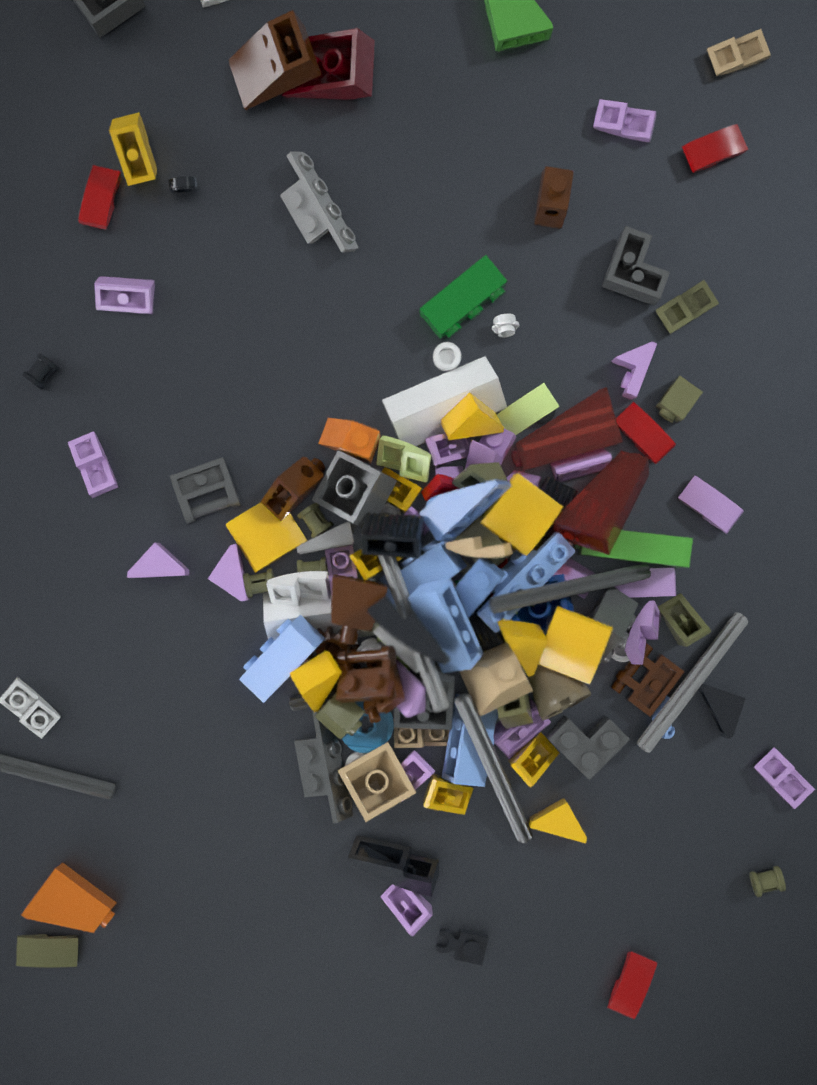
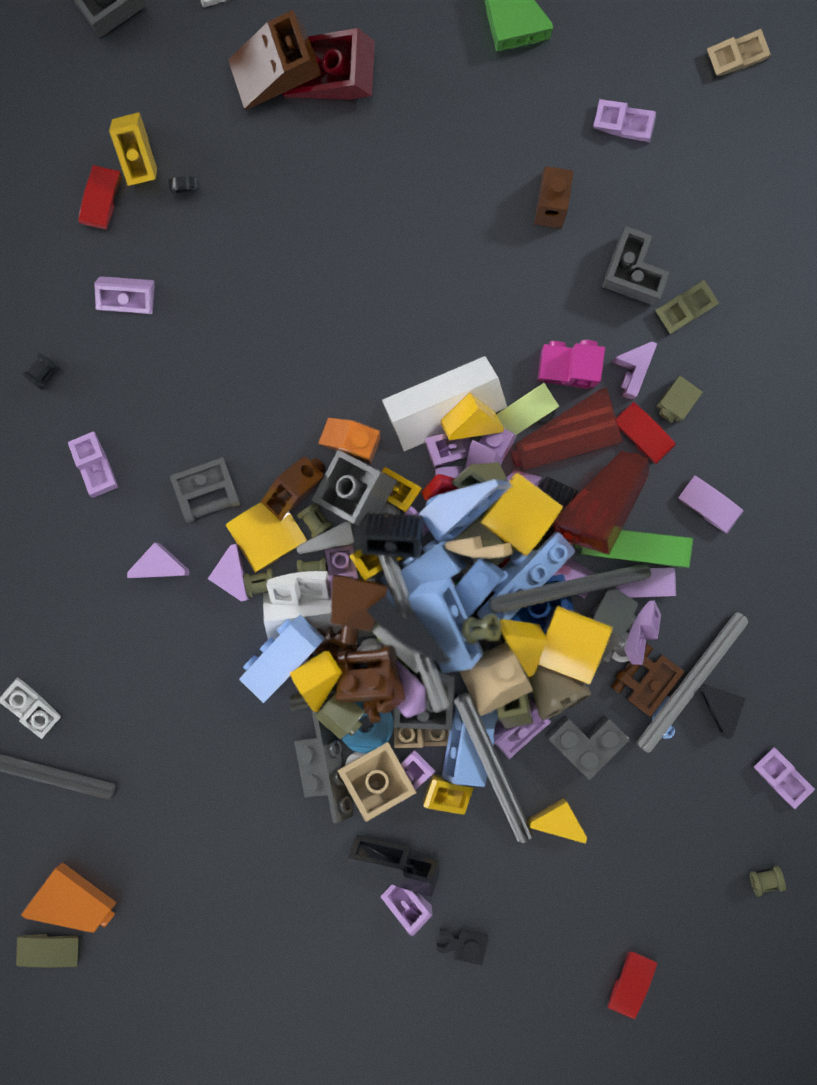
light grey bracket [280,152,359,253] -> none
yellowish green slope [376,435,432,483] -> none
green brick [419,255,507,339] -> none
white tile [433,342,461,372] -> none
white plate [492,314,520,337] -> none
yellow slope [508,732,559,787] -> none
lavender slope [551,449,612,482] -> none
olive slope [658,593,711,647] -> none
red slope [682,124,748,172] -> none
none -> olive bush [462,614,501,644]
none -> dark pink brick [537,340,605,390]

